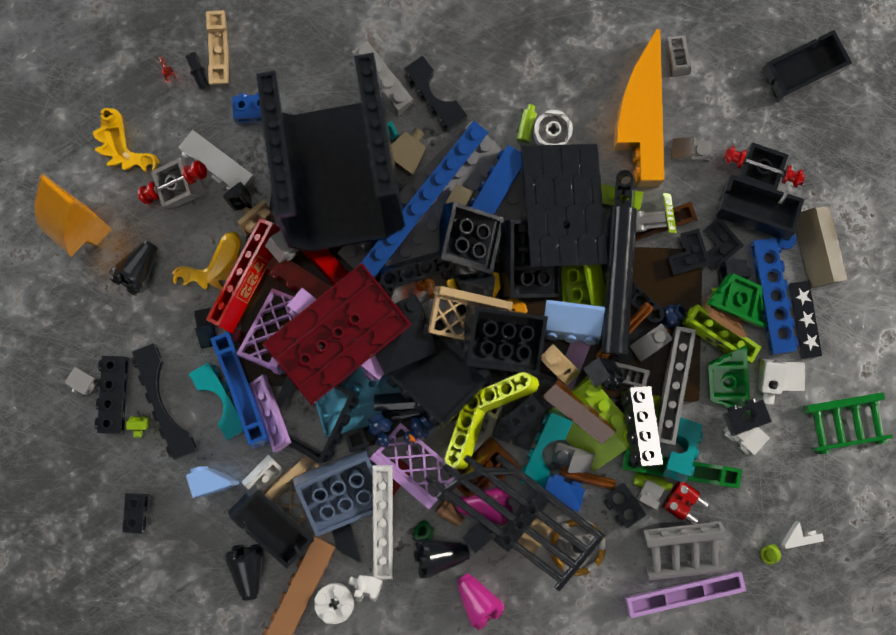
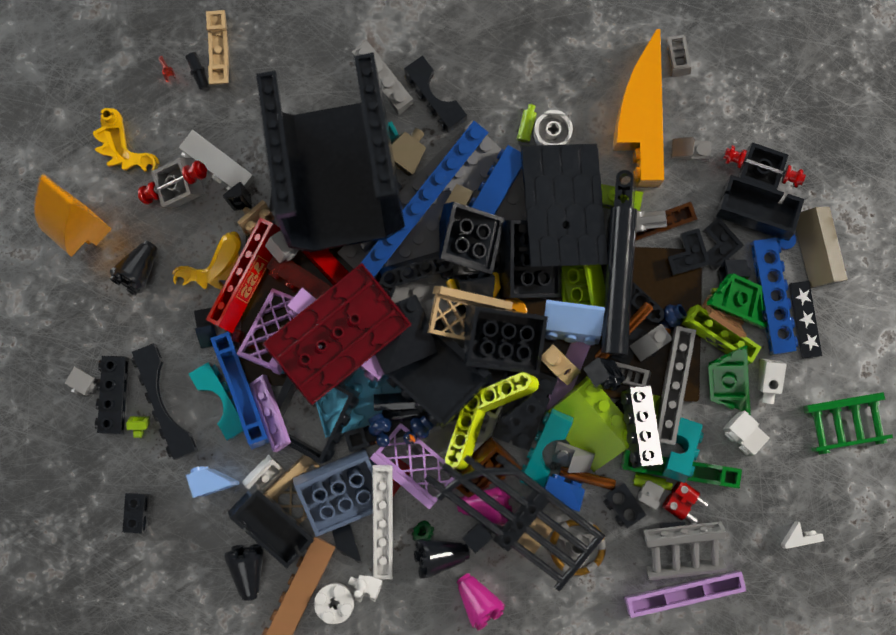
blue brick [232,92,262,124] -> none
clear orange arm [416,279,435,299] -> none
medium nougat cone [435,500,464,527] -> none
reddish brown slope [542,379,616,444] -> none
lime sticker [663,193,677,233] -> none
black brick [723,398,772,436] -> none
lime tile [761,544,781,565] -> none
black piece [762,30,852,102] -> none
white sticker [783,362,805,391] -> none

